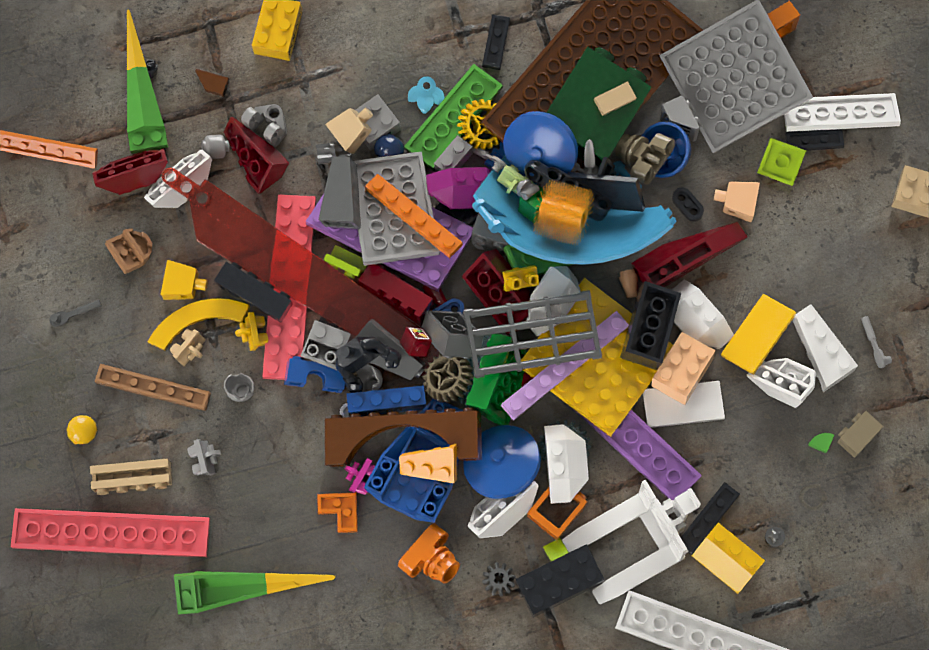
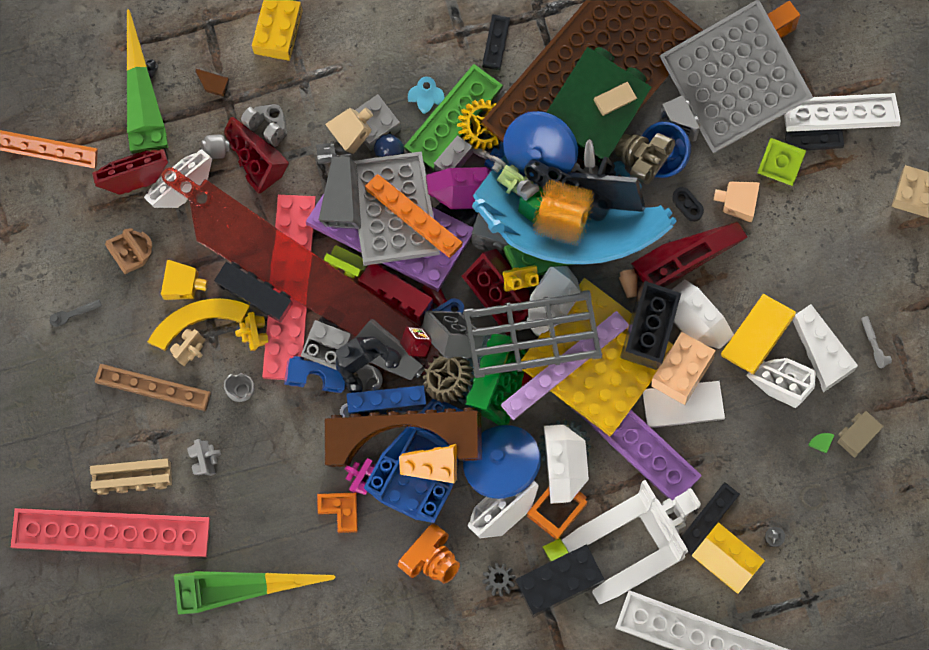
yellow hair [66,415,97,444] -> none

